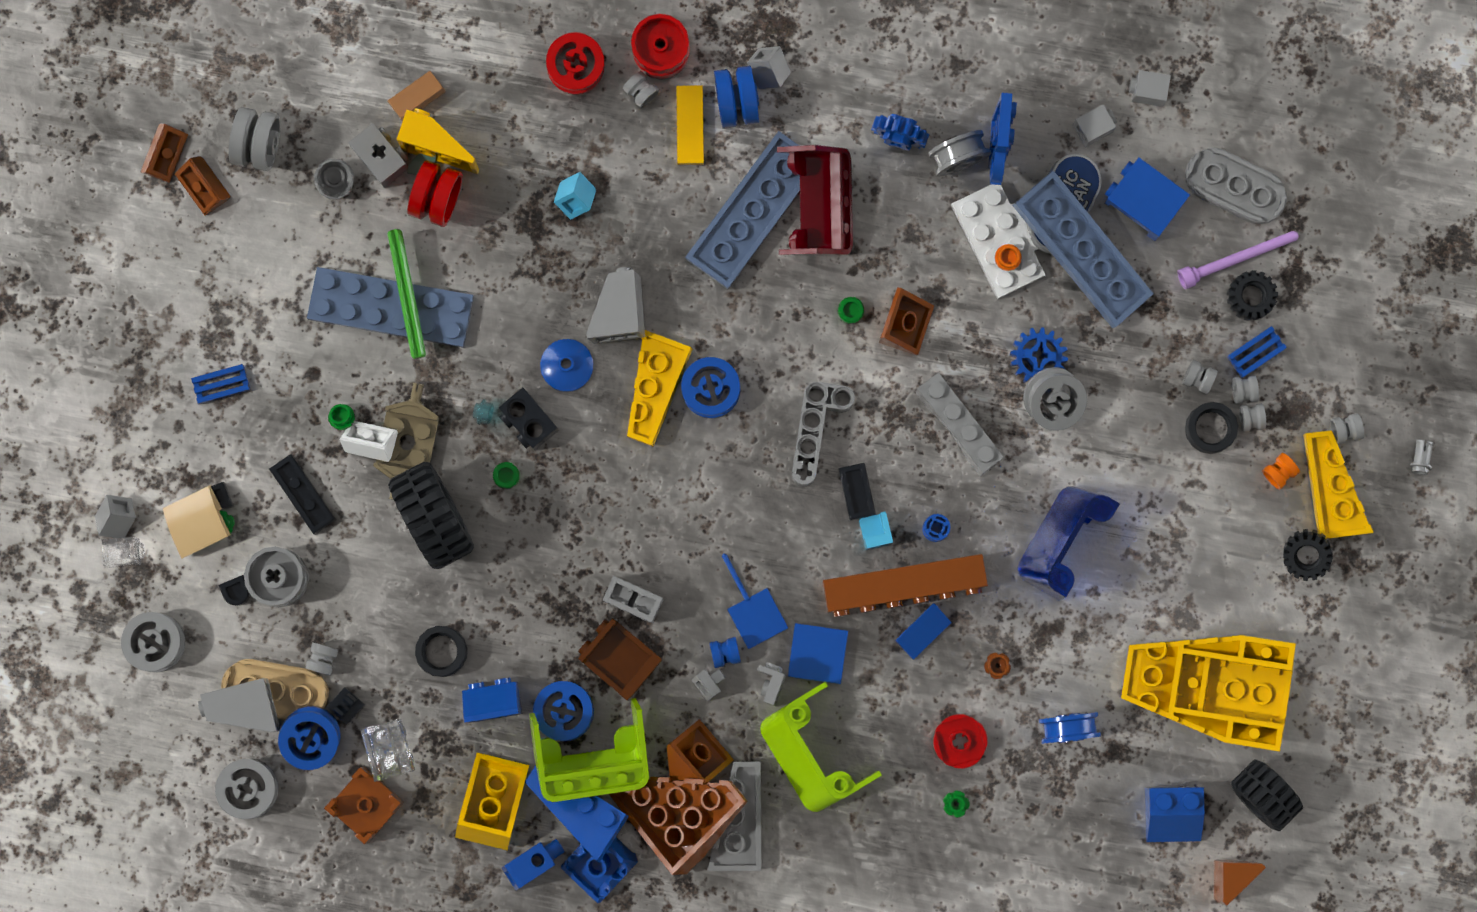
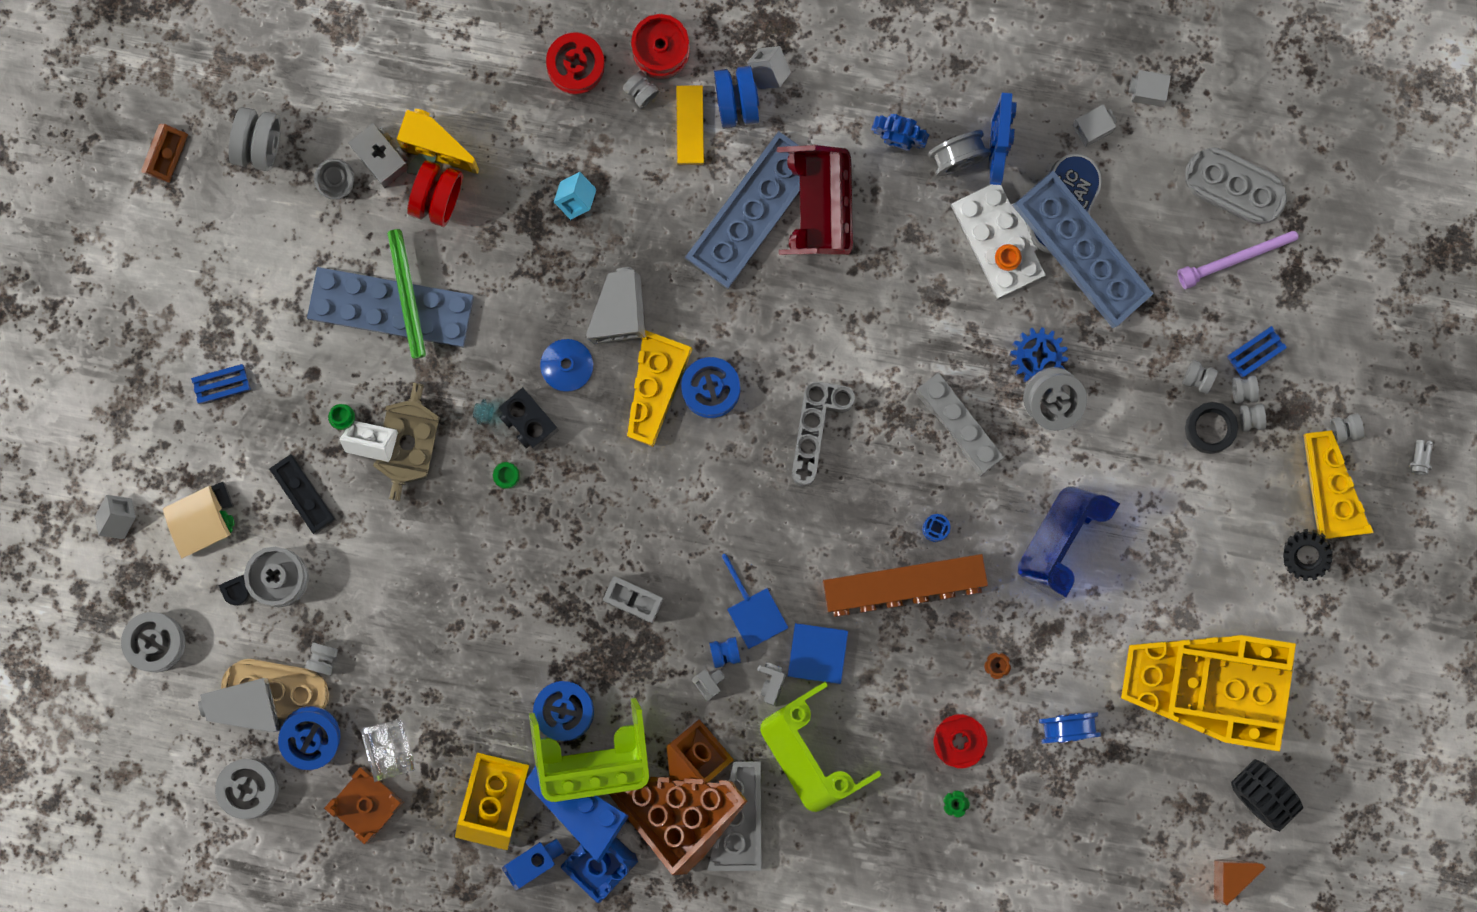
clear brick [101,537,145,568] -> none
dark orange slope [175,156,231,216] -> none
black tile [327,687,366,725] -> none
medium nougat slope [388,71,445,121] -> none
black tyre [388,462,474,569] -> none
black tyre [415,626,468,677] -> none
blue slope [462,677,523,723] -> none
reddish brown panel [578,618,663,701] -> none
green tile [838,297,864,324] -> none
black tile [838,463,876,521] -> none
medium azure panel [859,511,893,550] -> none
dark orange slope [879,287,934,355] -> none
blue slope [895,603,952,660] -> none
blue panel [1104,157,1190,241] -> none
blue slope [1145,787,1205,842] -> none
black tyre [1227,270,1278,321] -> none
orange wheel [1262,453,1300,490] -> none

